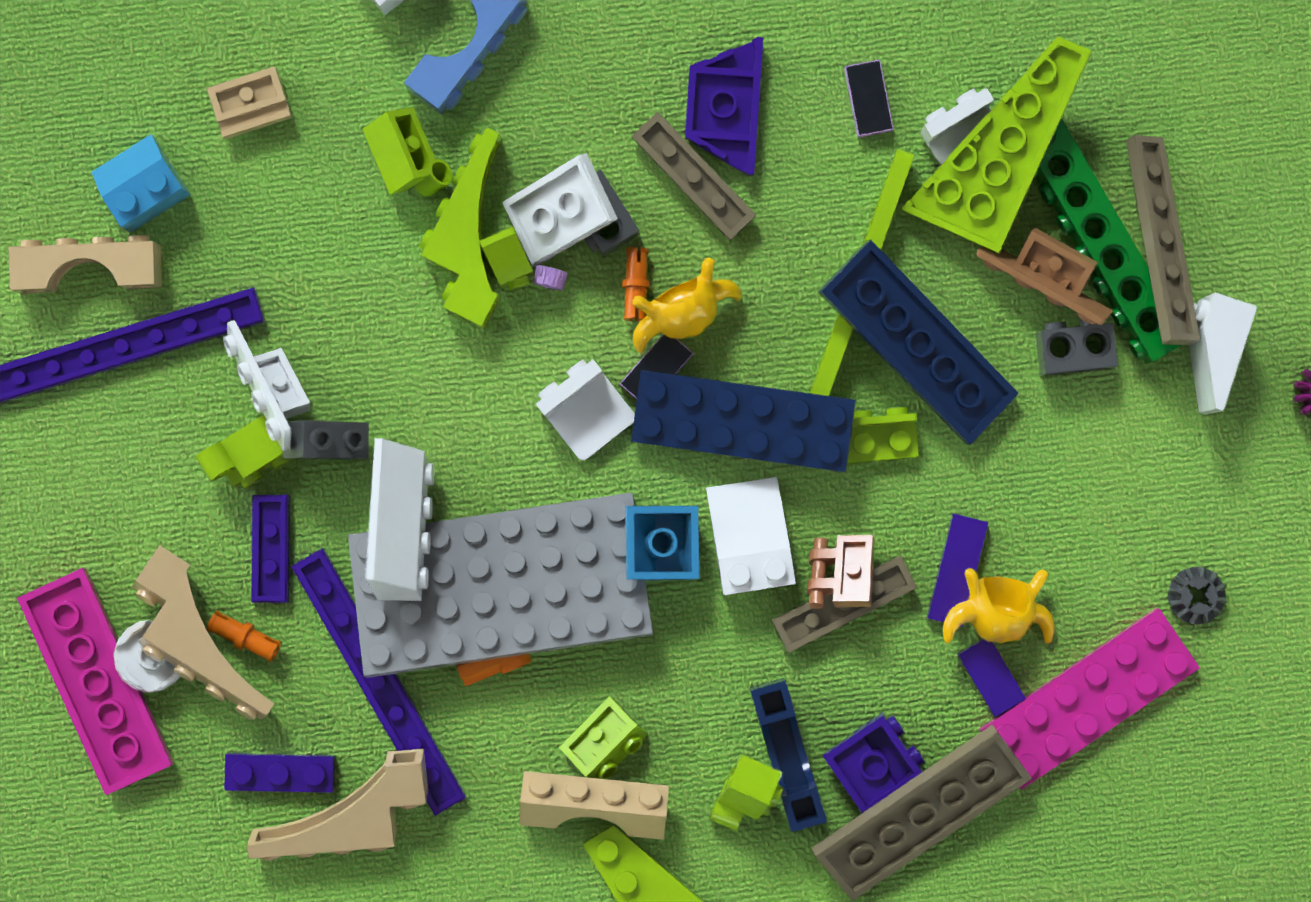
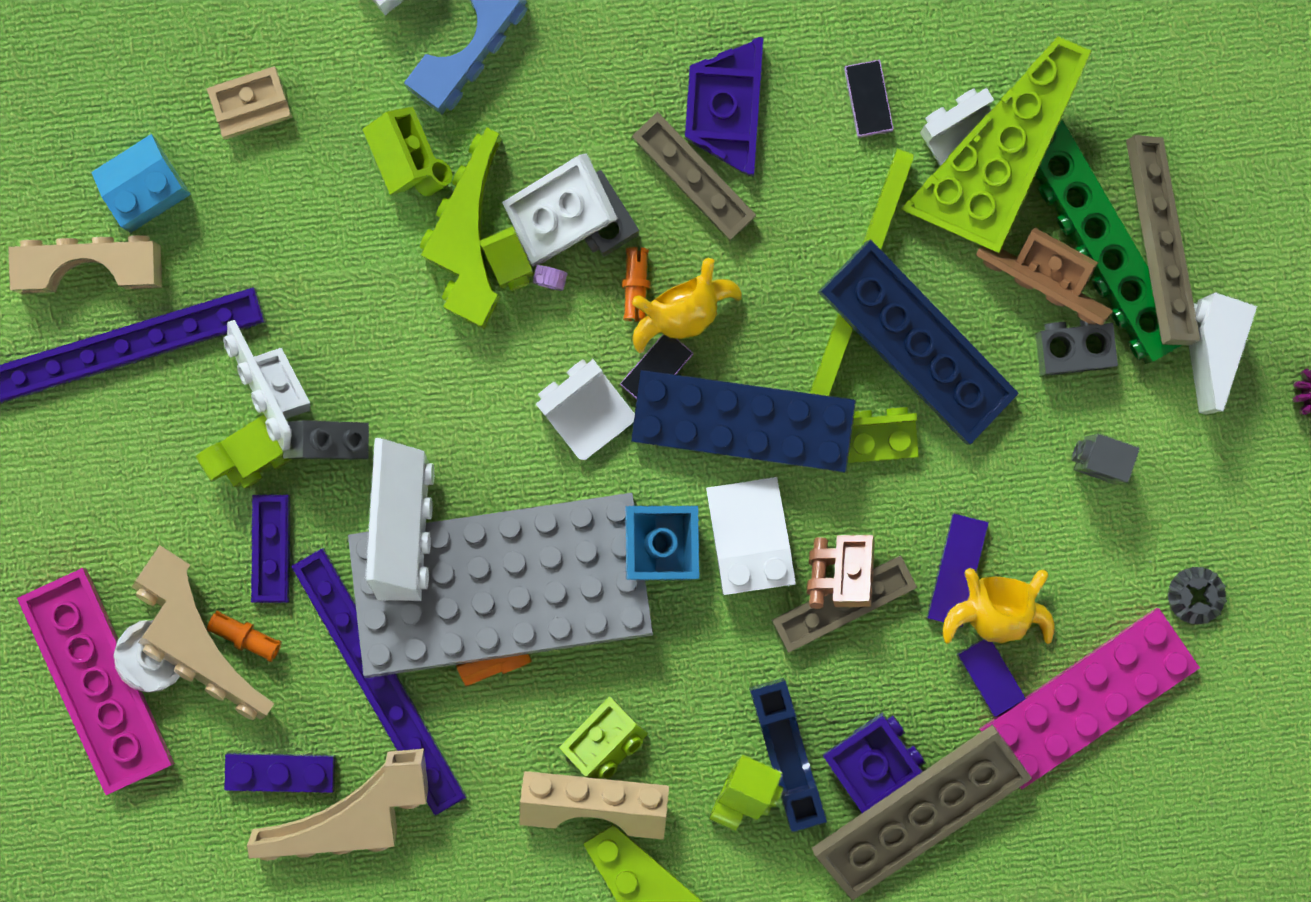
none -> dark grey brick [1071,433,1140,484]

